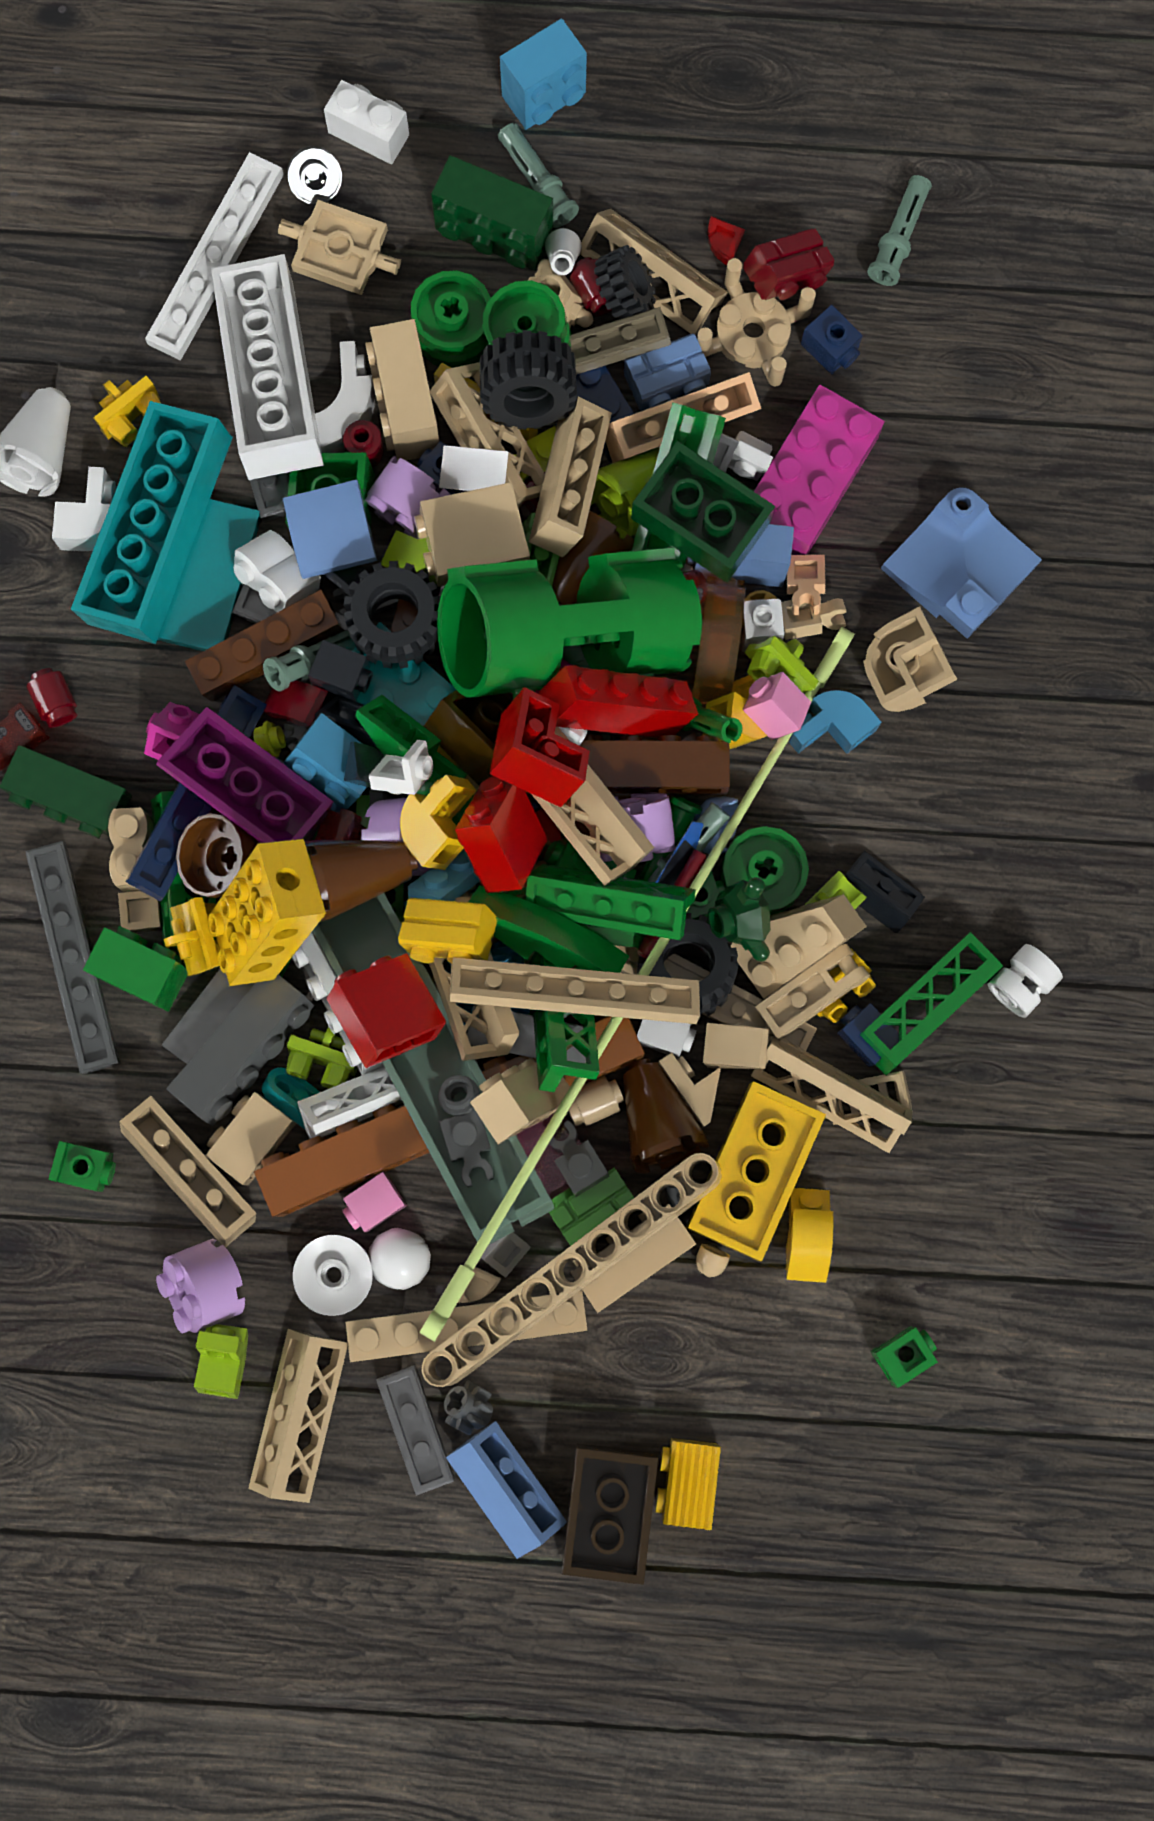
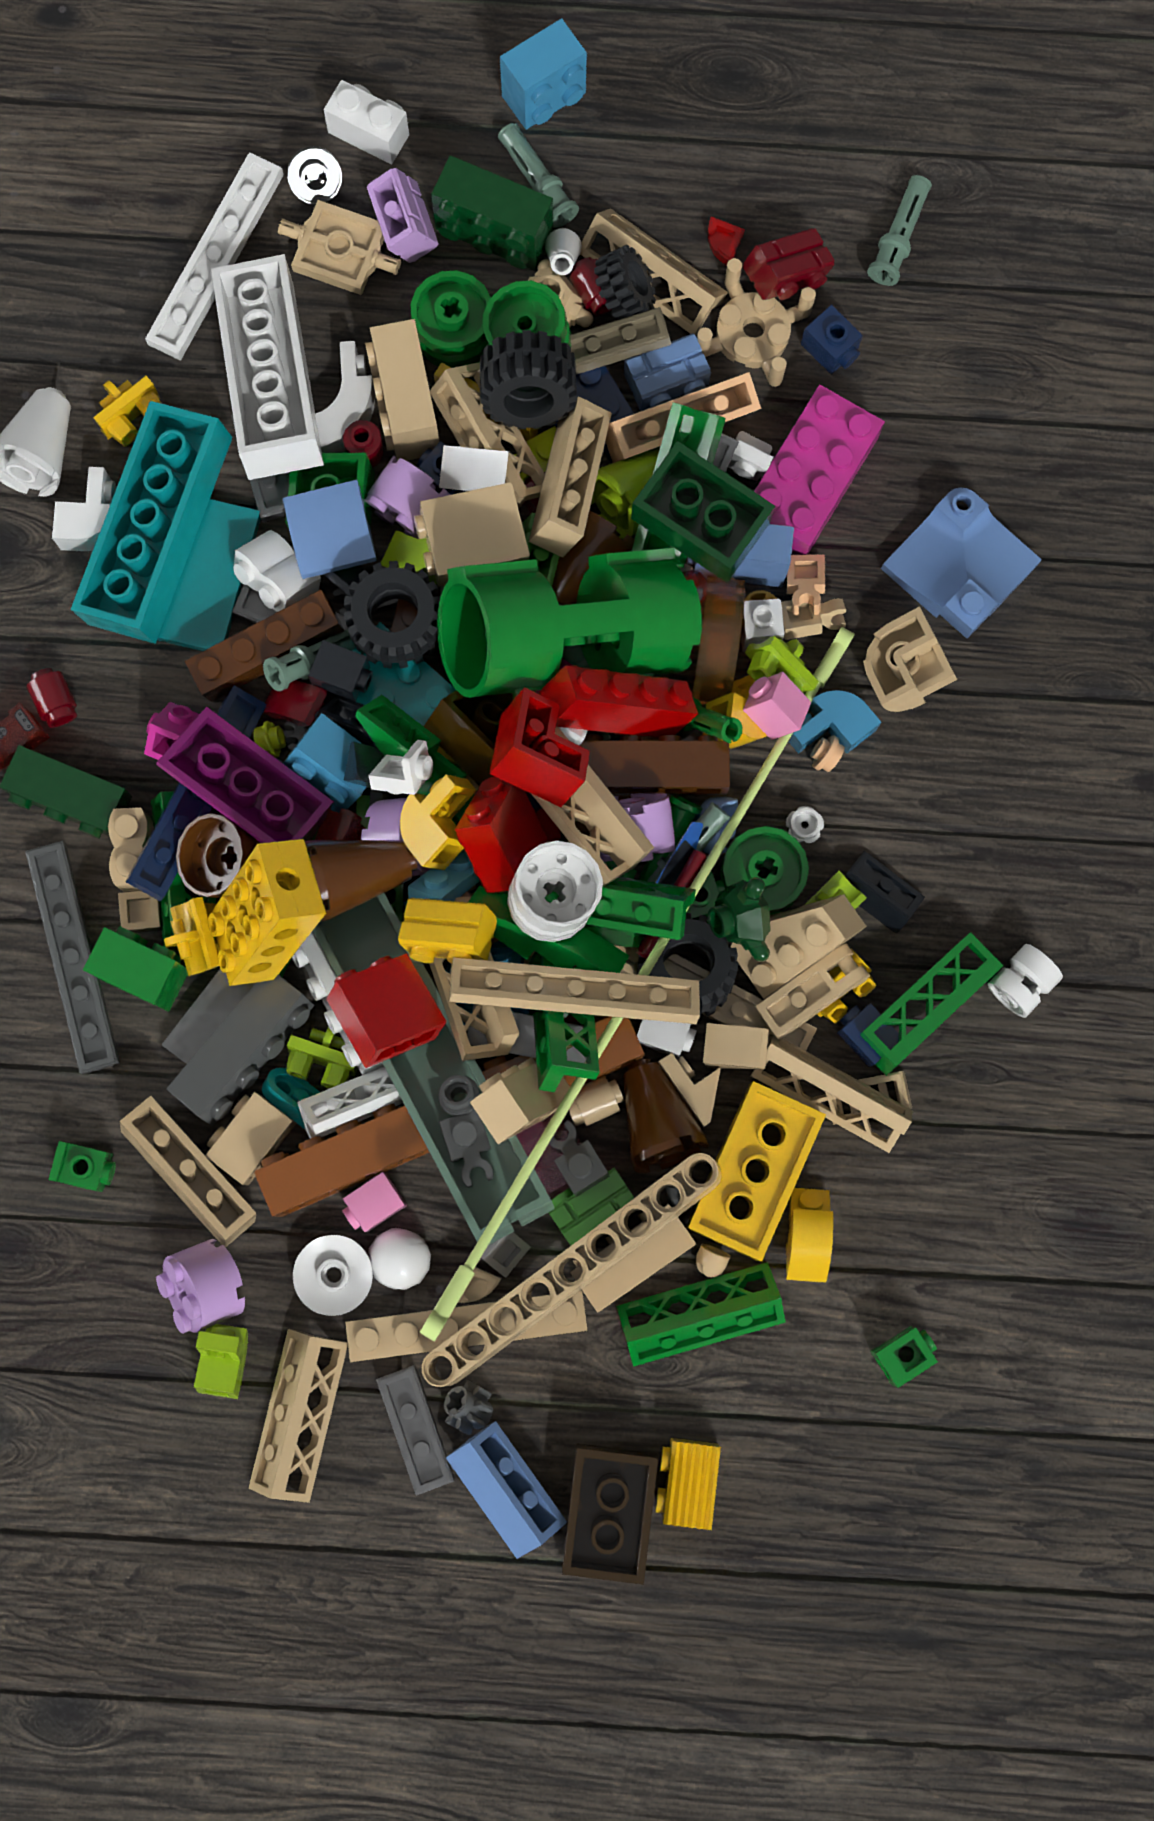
none -> lavender brick [367,168,439,263]
none -> white wheel [507,841,603,942]
none -> green fence [616,1262,786,1367]
none -> white plate [786,806,824,843]
none -> light nougat plate [810,735,845,772]

